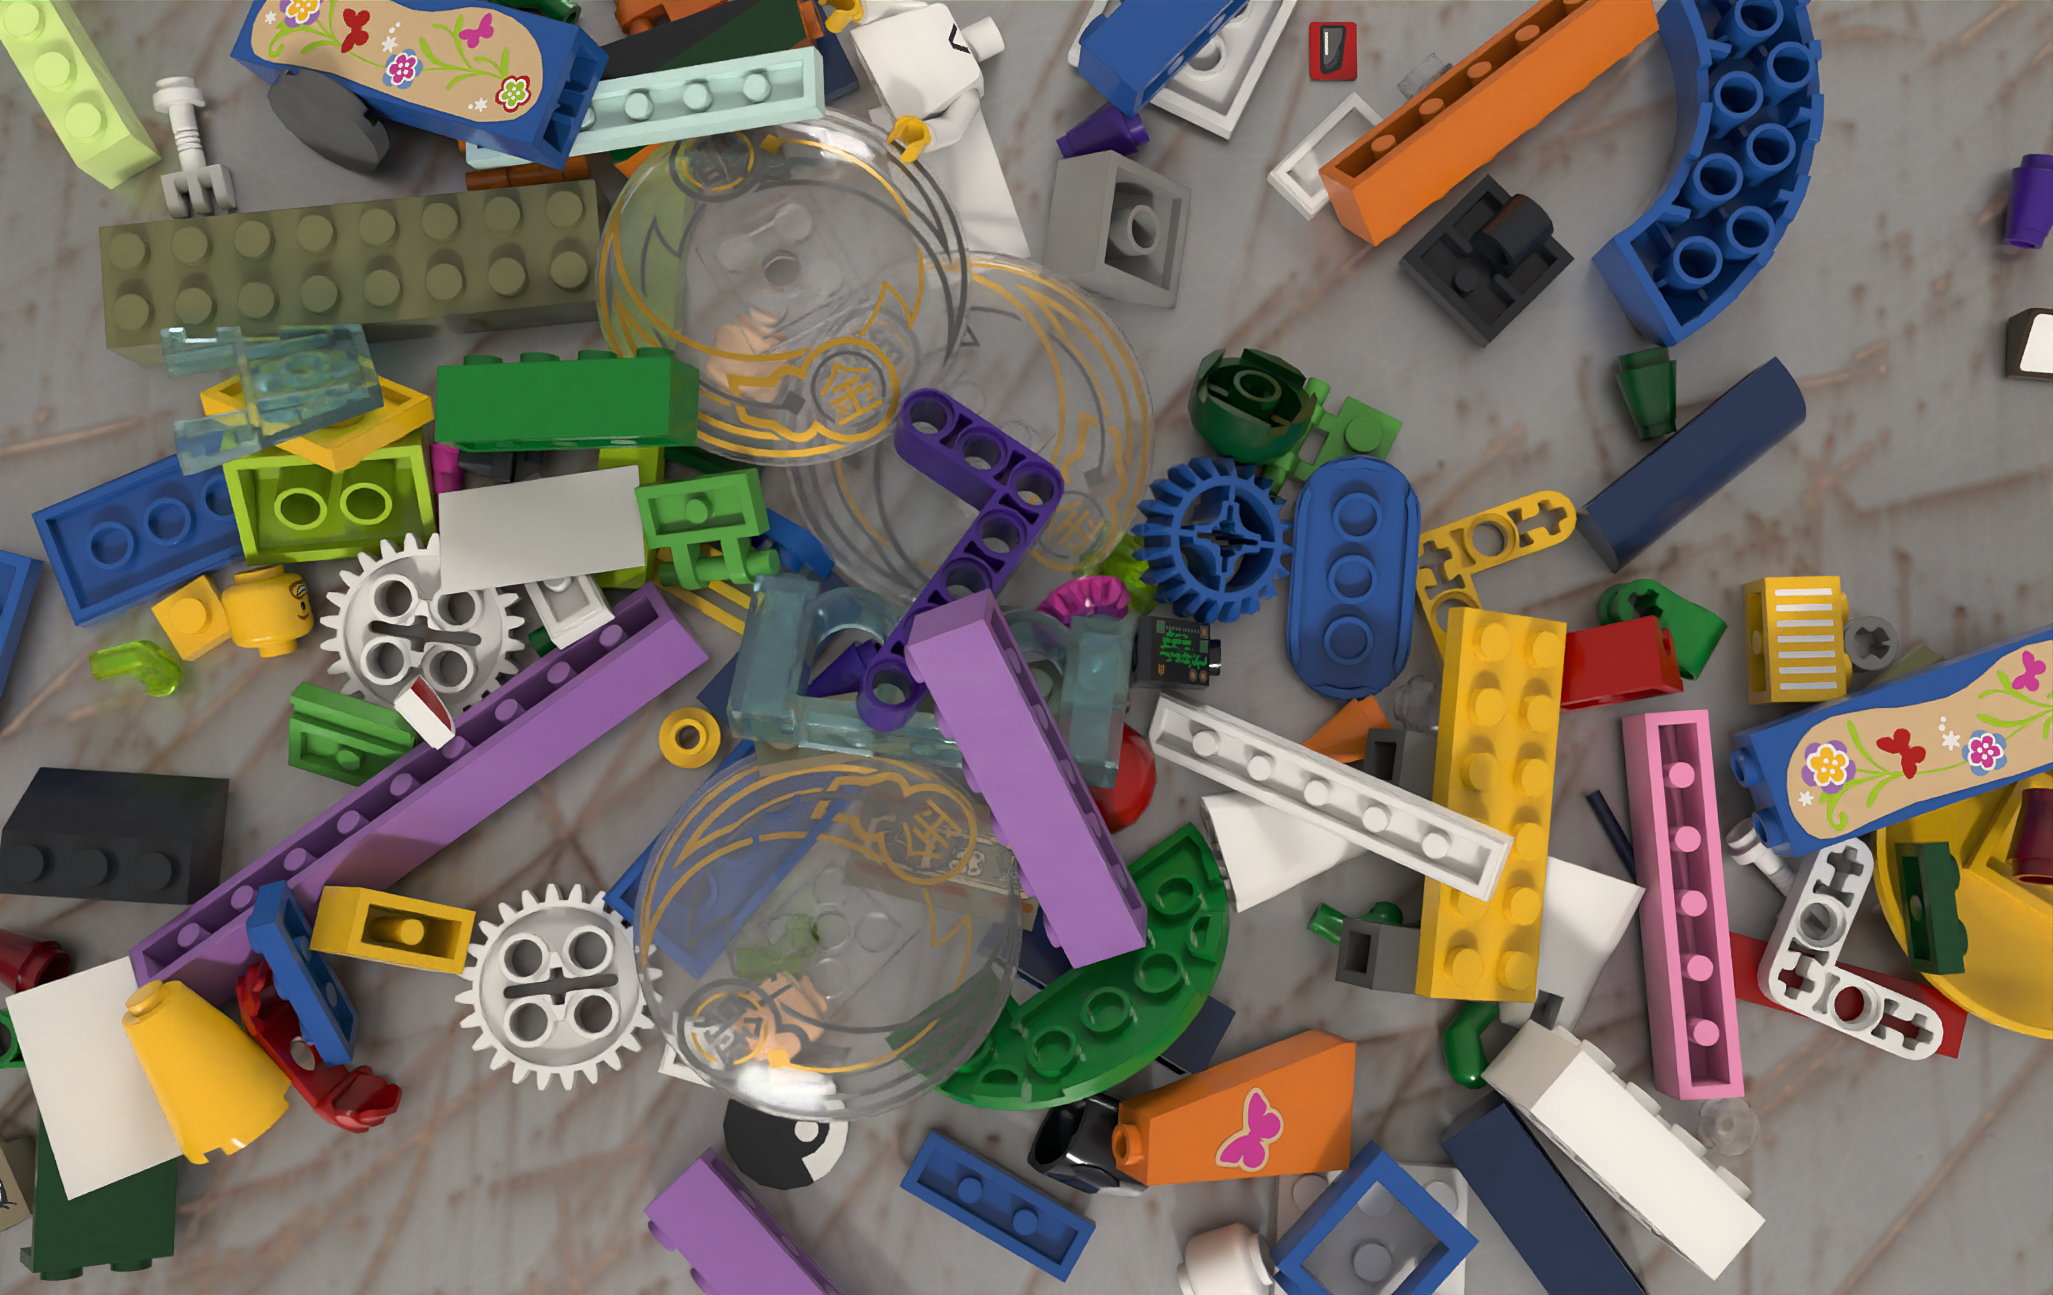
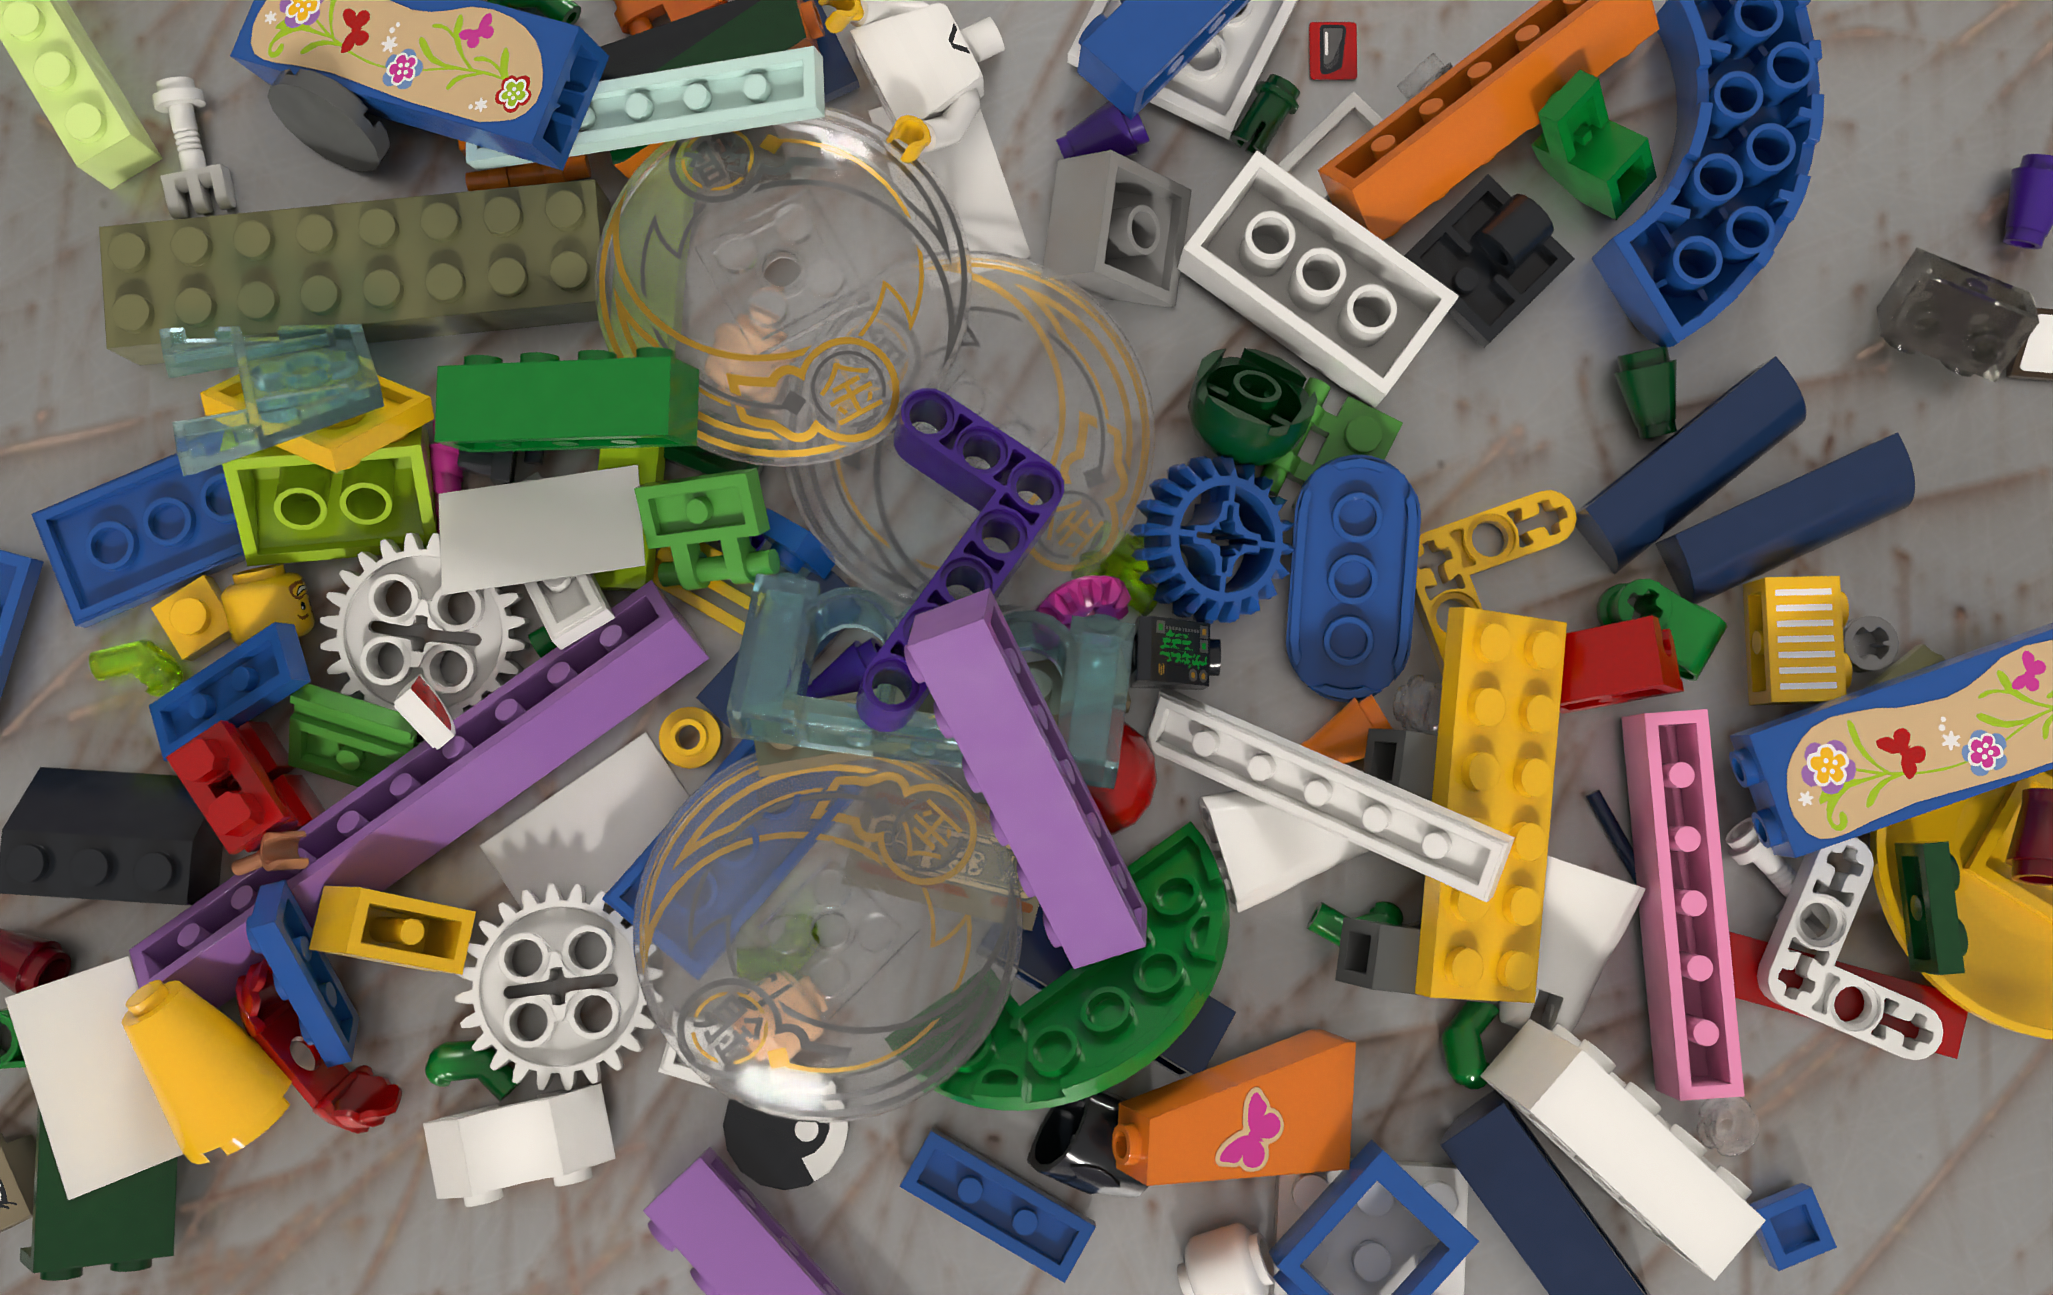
none -> blue plate [149,622,311,762]
none -> red hips [166,720,326,854]
none -> nougat hand [231,831,309,876]
none -> white brick [423,1083,616,1207]
none -> green arm [425,1040,520,1102]
none -> white sticker [479,732,690,910]
none -> white brick [1177,151,1459,408]
none -> dark green pin [1230,74,1300,155]
none -> green brick [1531,70,1657,220]
none -> dark blue brick [1655,432,1915,604]
none -> blue plate [1749,1183,1837,1271]
none -> clear smoke brick [1876,248,2040,382]

